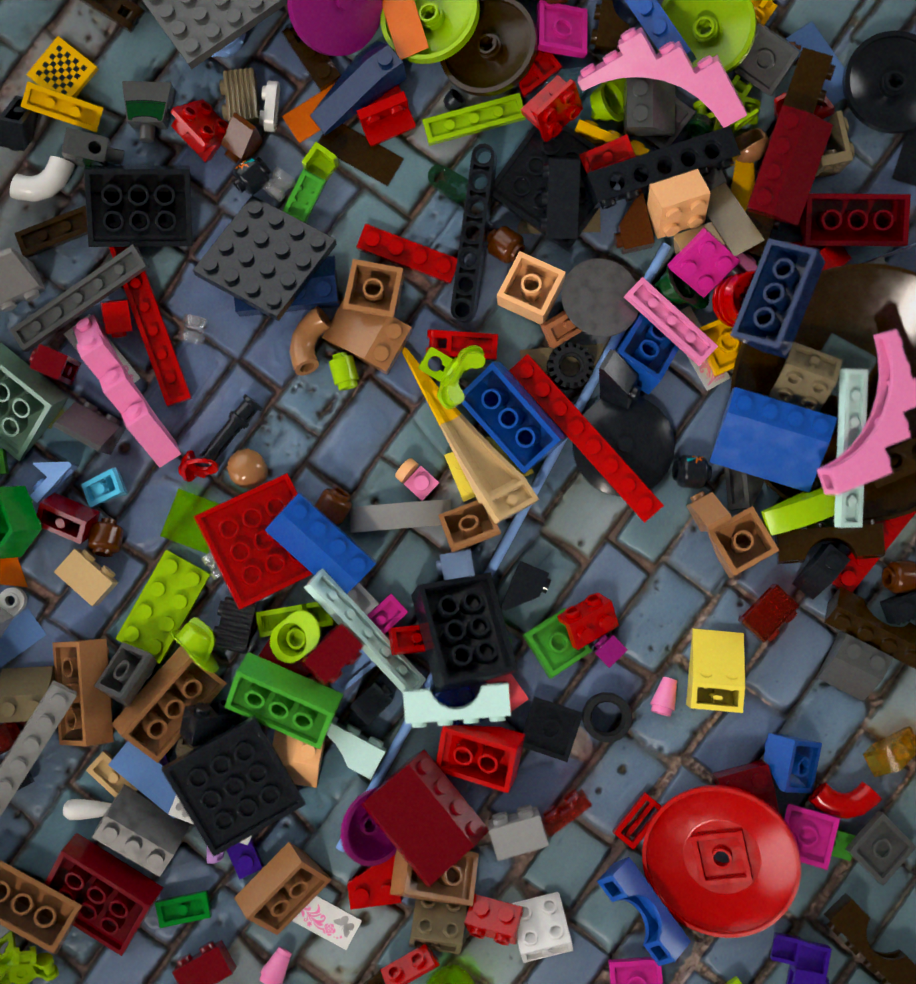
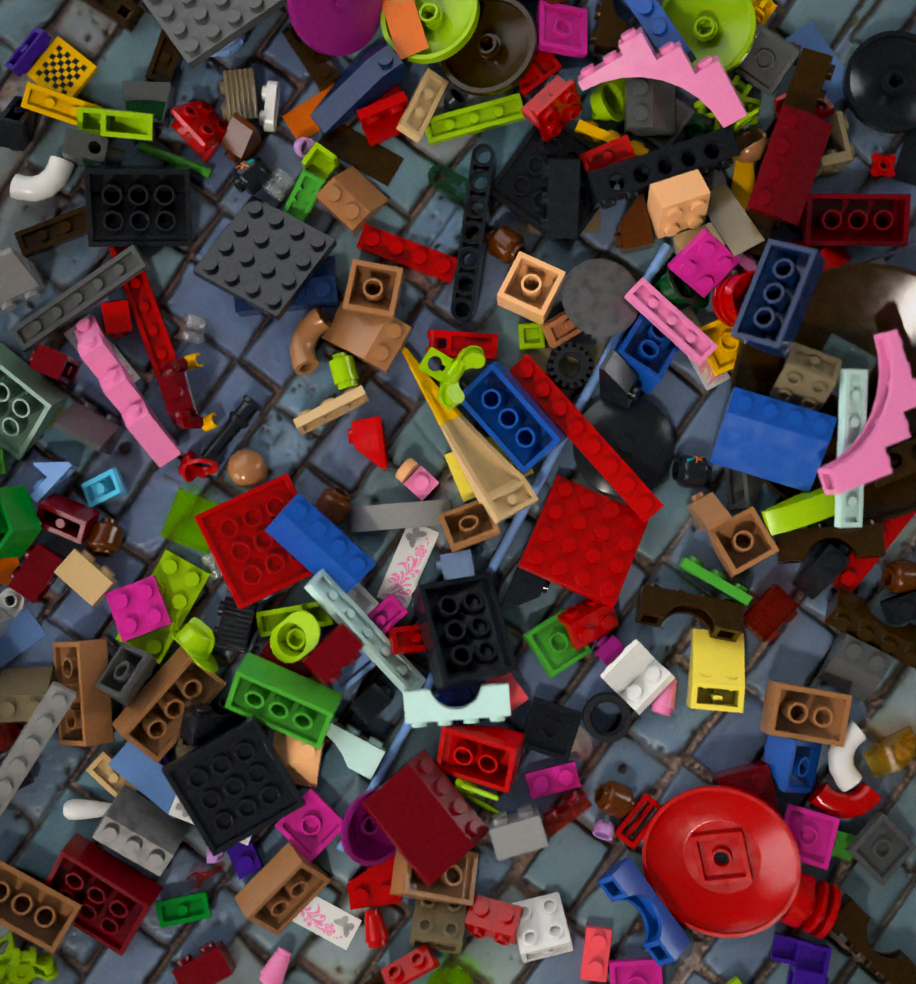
none -> dark purple plate [4,27,52,77]
none -> dark red brick [8,543,66,603]
none -> lime slope [77,106,154,141]
none -> dark pink plate [105,575,173,642]
none -> bright green bar [139,142,213,179]
none -> dark brown plate [145,29,182,84]
none -> dark red torso [158,353,220,432]
none -> clear red hand [186,865,223,890]
none -> dark pink plate [274,787,343,862]
none -> lavender hinge [293,137,315,158]
none -> tan plate [293,385,370,435]
none -> medium nougat slope [315,166,389,237]
none -> red slope [348,416,389,471]
none -> red cone [364,908,390,949]
none -> white sticker [376,527,439,609]
none -> tan plate [396,68,449,143]
none -> lime plant [454,775,518,814]
none -> red plate [517,475,649,609]
none -> lime tile [518,323,545,350]
none -> dark pink plate [525,760,581,799]
none -> coral plate [580,925,612,982]
none -> lavender hinge [592,818,615,840]
none -> reddish brown head [594,780,635,818]
none -> white bracket [600,639,675,715]
none -> dark brown arch [635,584,744,642]
none -> bright green plate [677,556,753,606]
none -> medium nougat slope [759,679,852,747]
none -> red wheel [778,871,841,939]
none -> white cylinder [827,719,866,792]
none -> red plate [870,152,897,179]

